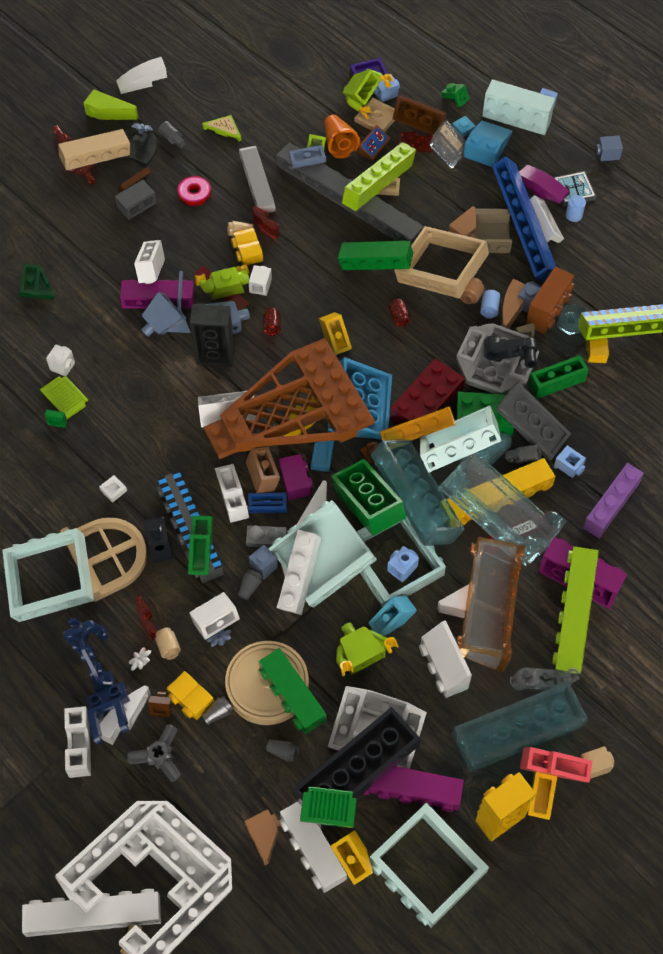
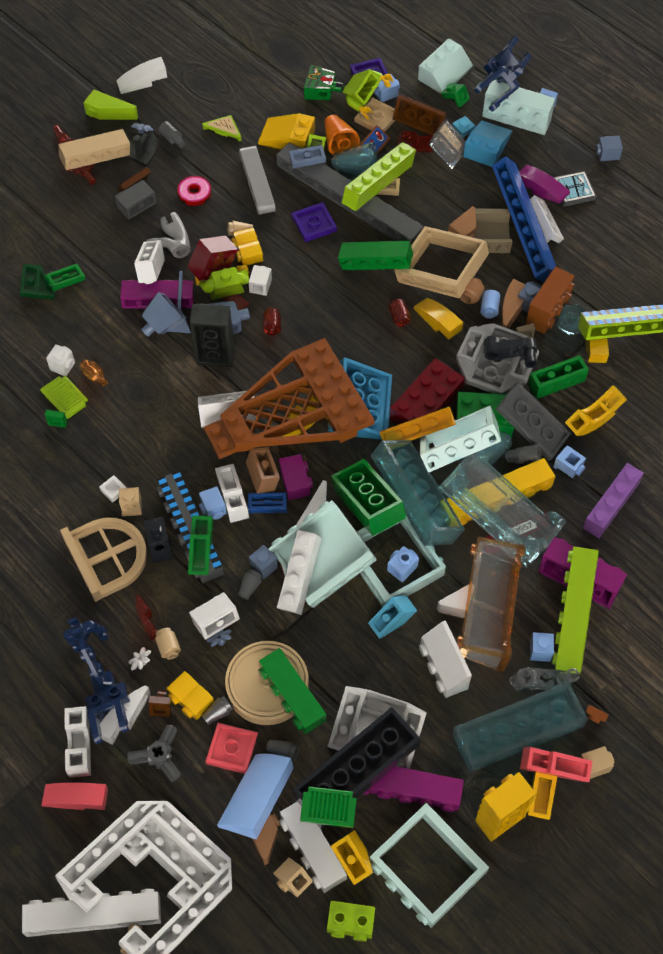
light aqua window [2,528,94,622] -> none
light grey tile [246,525,287,548] -> none
clear red slope [252,206,280,239] -> none
dark azure tile [311,441,334,472] -> none
yellow slope [318,312,352,355] -> none
lime torso [336,622,399,676] -> none
reddish brown tile [360,442,385,466] -> none
light blue brick [565,195,586,222] -> none
none -> coral slope [41,783,108,810]
none -> green tile [45,263,85,291]
none -> clear orange plant [79,359,108,386]
none -> tan brick [119,487,142,516]
none -> light grey piece [146,212,191,258]
none -> dark red brick [187,236,238,281]
none -> light blue brick [199,486,227,520]
none -> coral tile [205,722,258,774]
none -> light blue slope [217,754,294,839]
none -> yellow slope [258,113,315,150]
none -> tan brick [273,858,313,897]
none -> dark purple tile [292,202,337,242]
none -> green torso [304,65,343,100]
none -> lime brick [327,901,375,941]
none -> clear light blue cone [331,142,378,175]
none -> yellow slope [413,298,463,340]
none -> light aqua slope [418,38,473,93]
none -> dark blue piece [473,36,532,112]
none -> light blue brick [530,632,554,662]
none -> yellow arch [565,385,627,436]
none -> dark orange plate [585,705,609,724]

